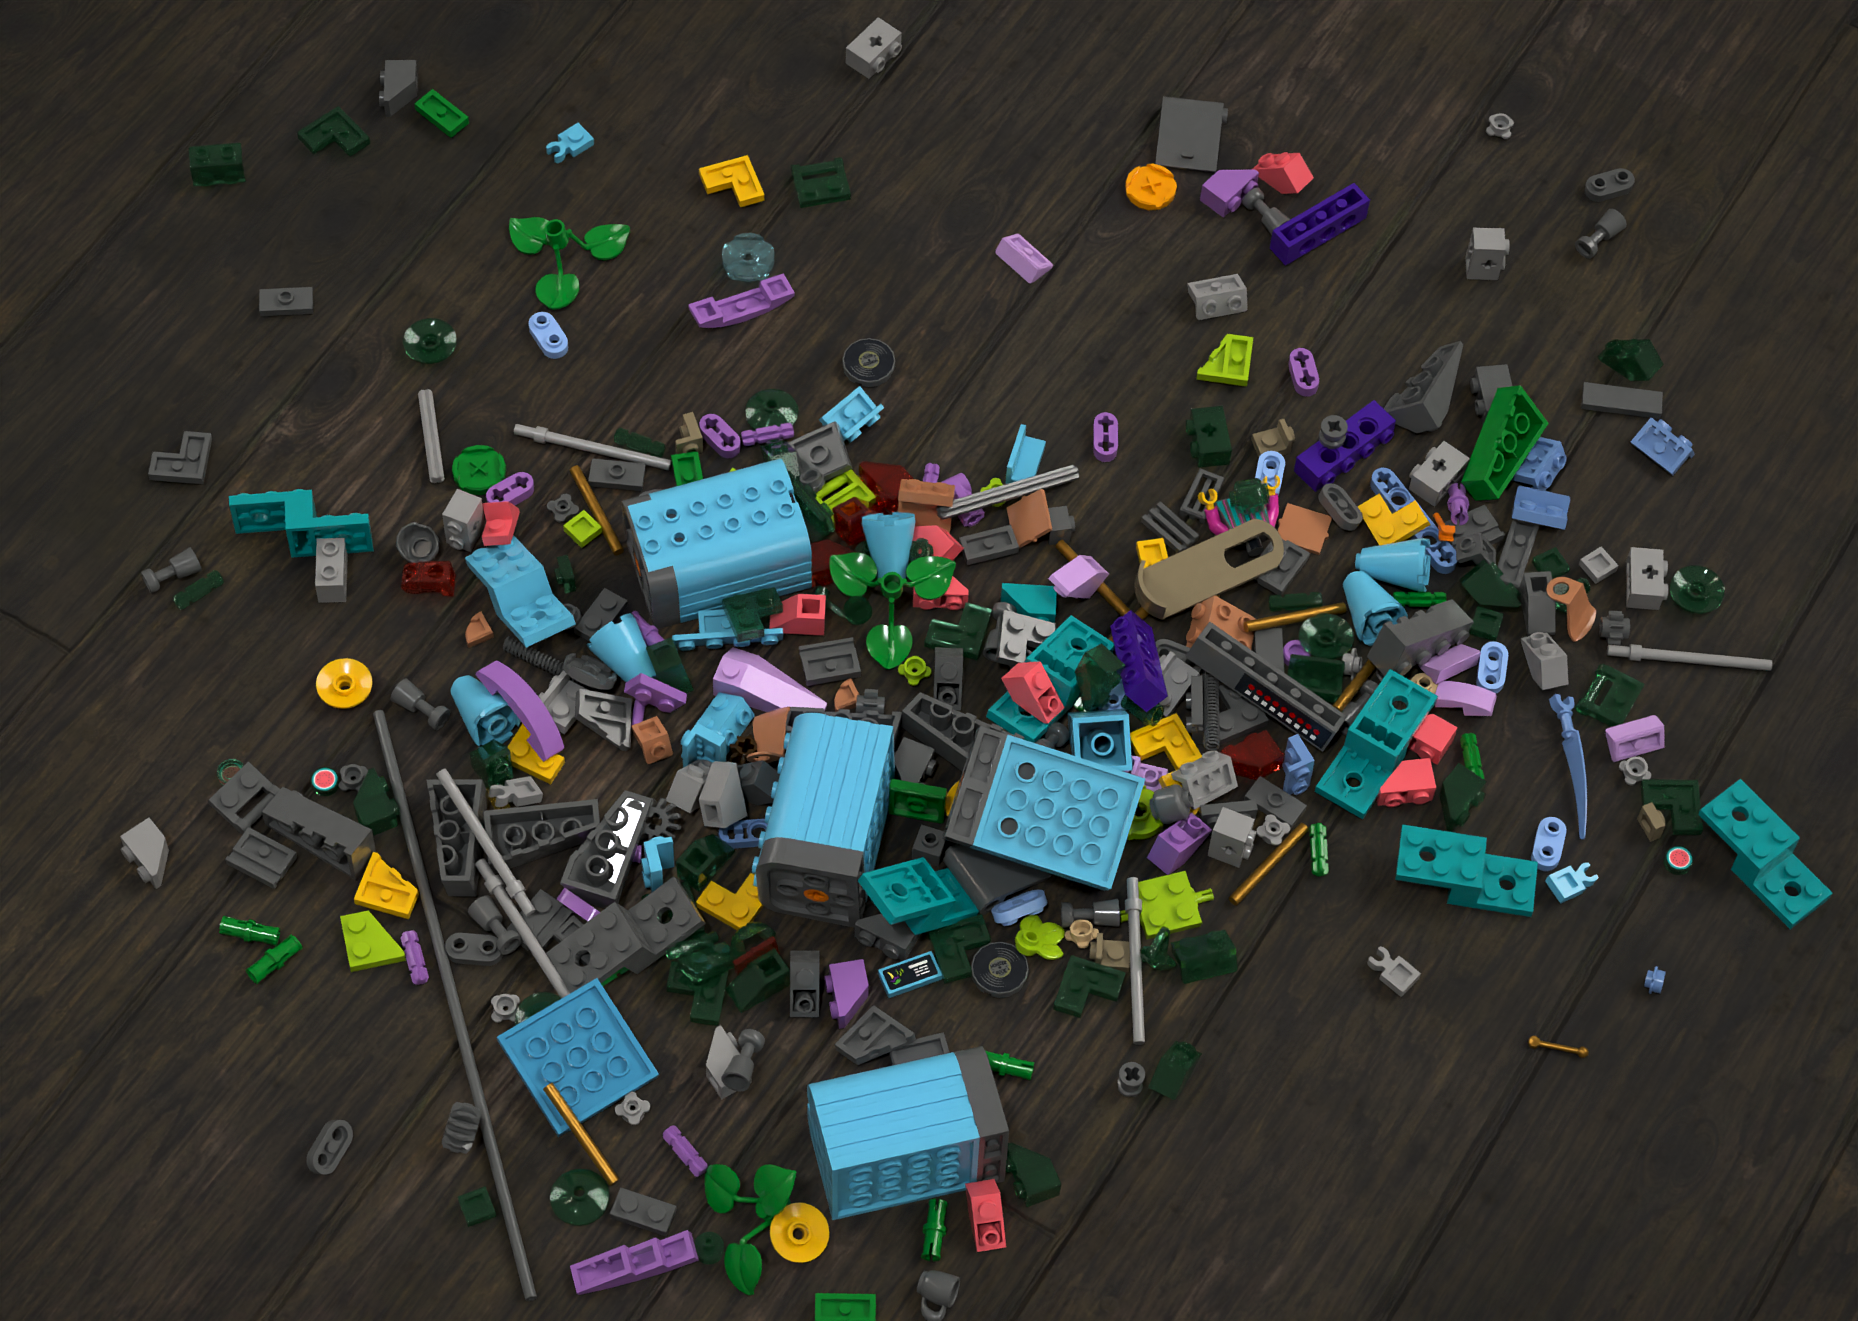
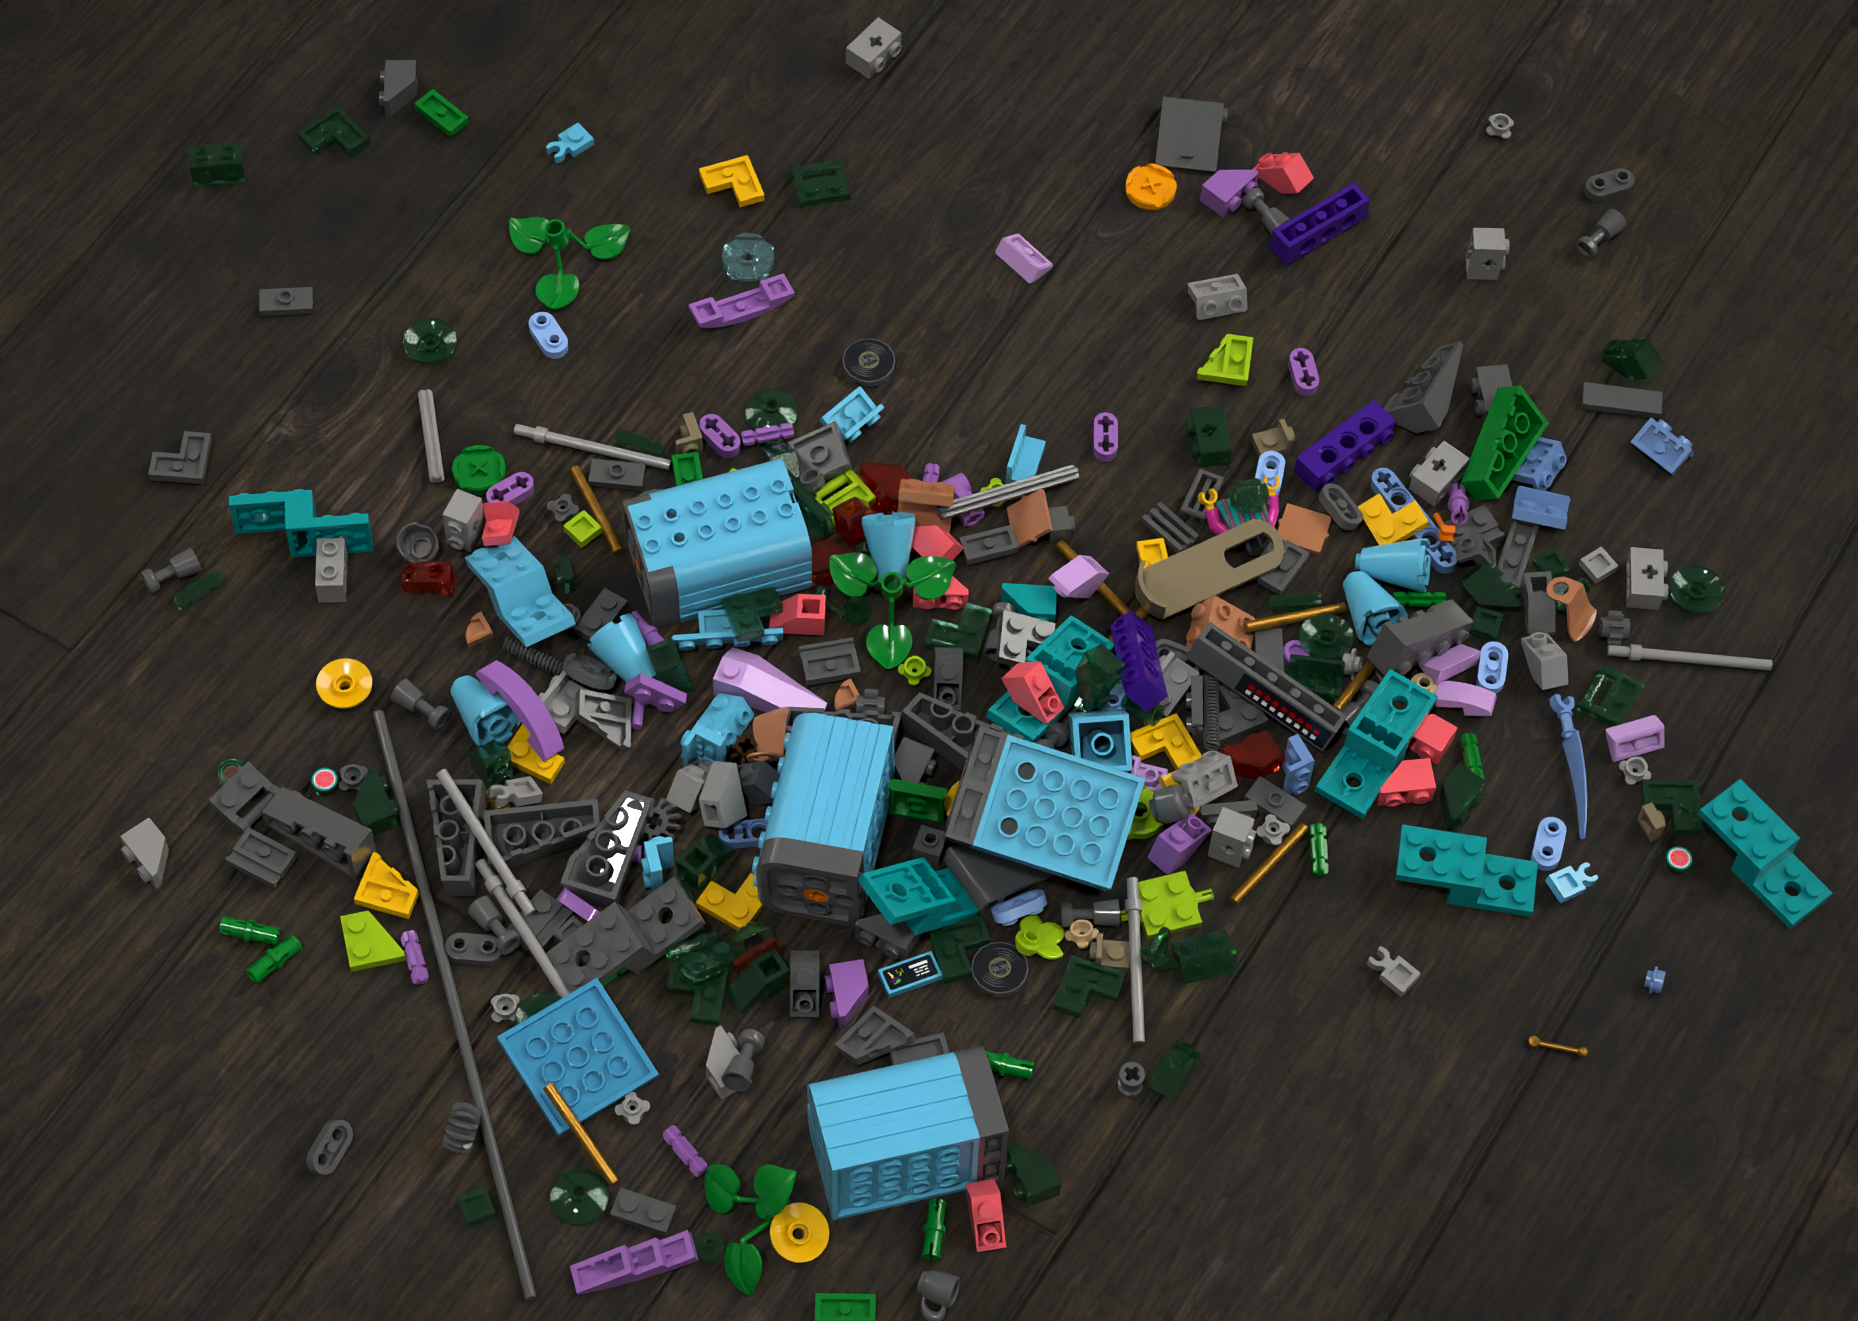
nougat bracket [631,716,673,764] -> none
clear green plate [909,538,934,562] -> none
dark grey wheel [1319,415,1348,449] -> none

